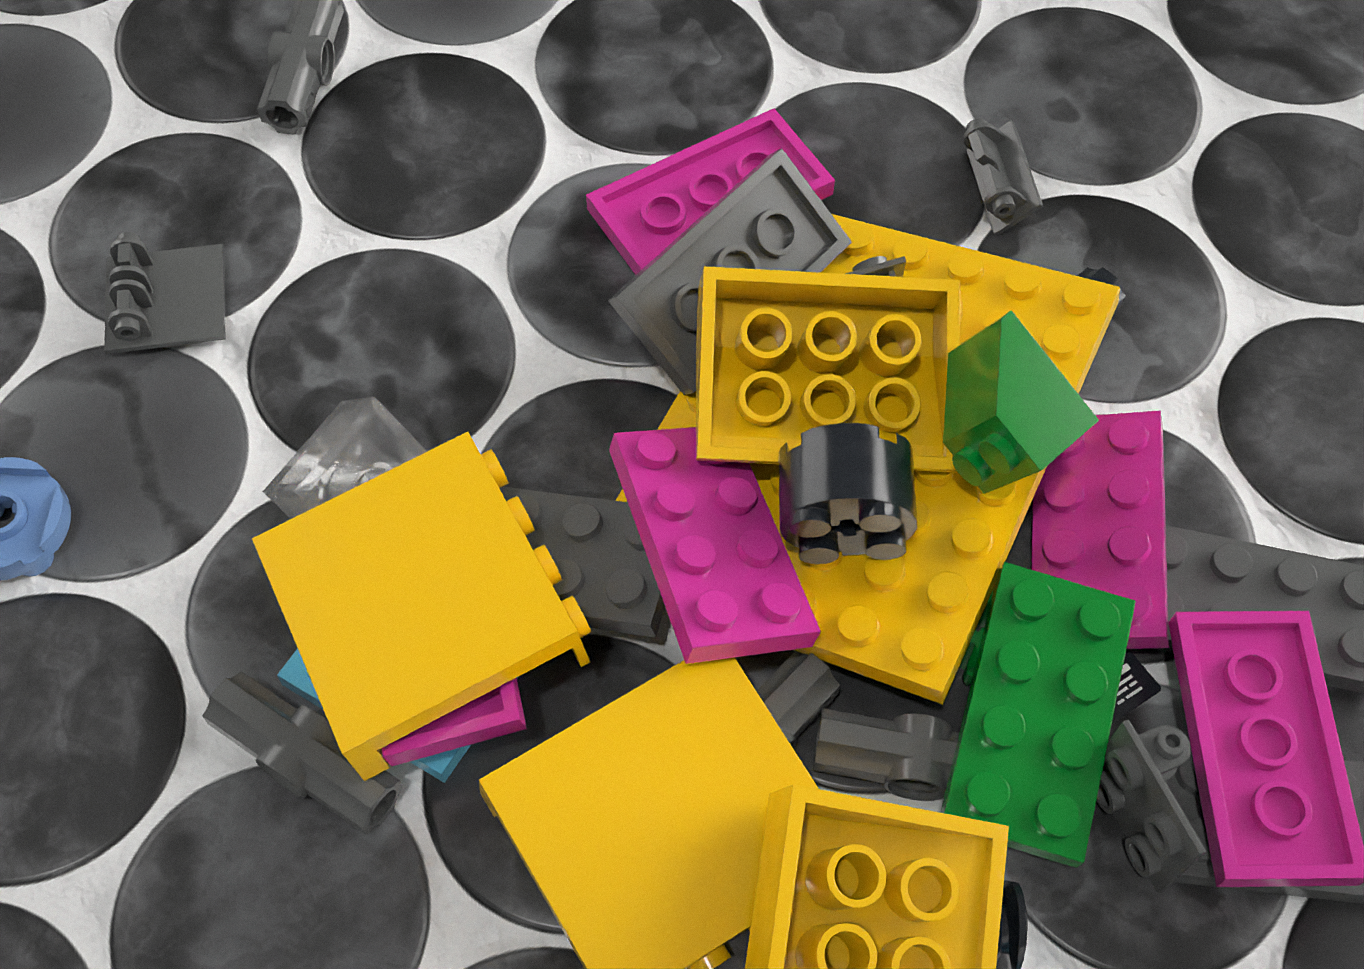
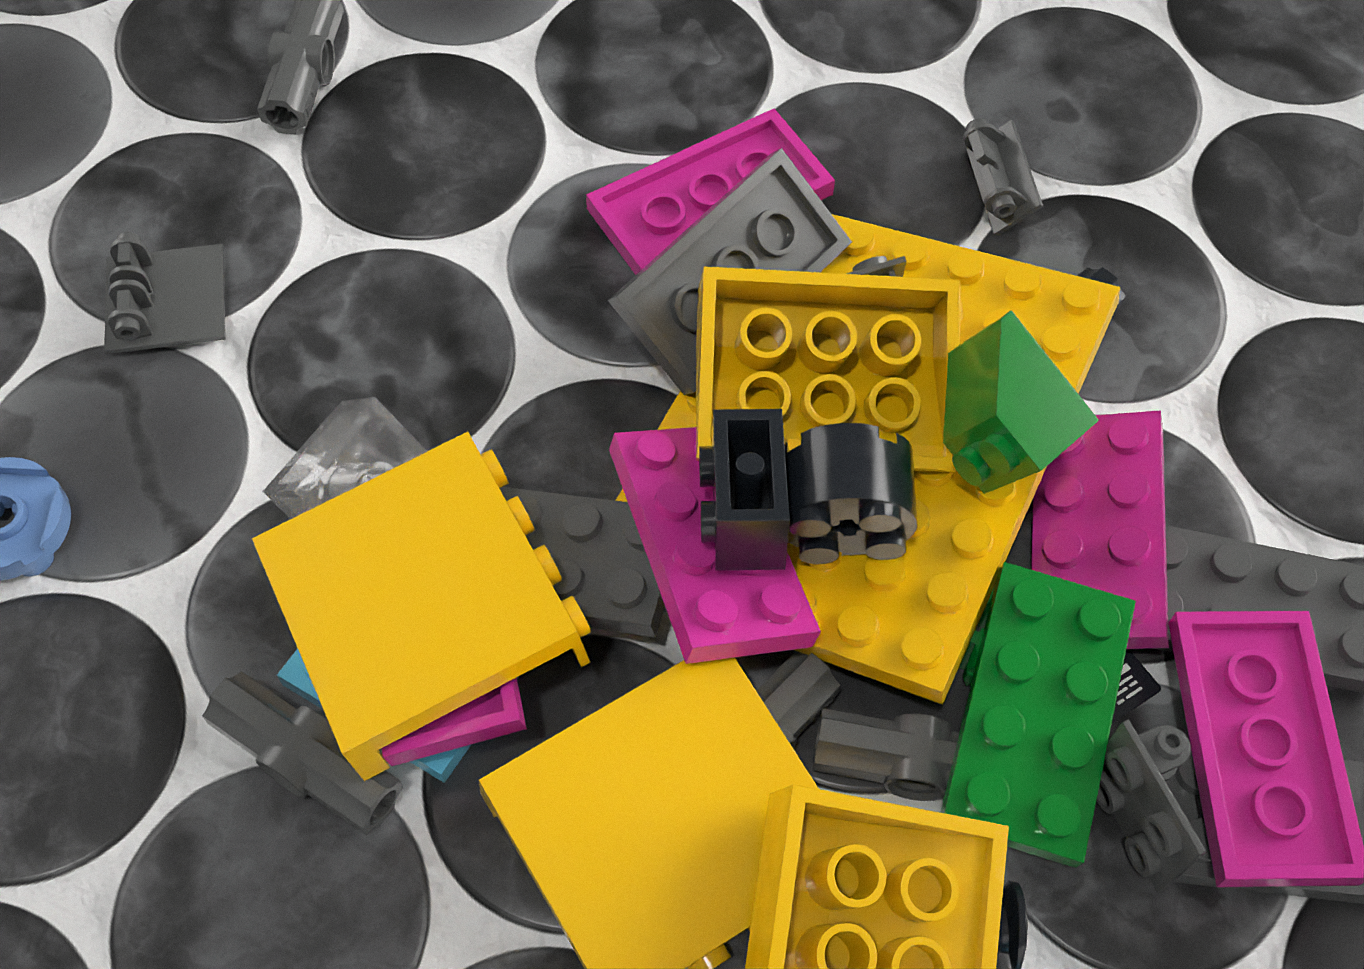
none -> black brick [699,409,790,571]

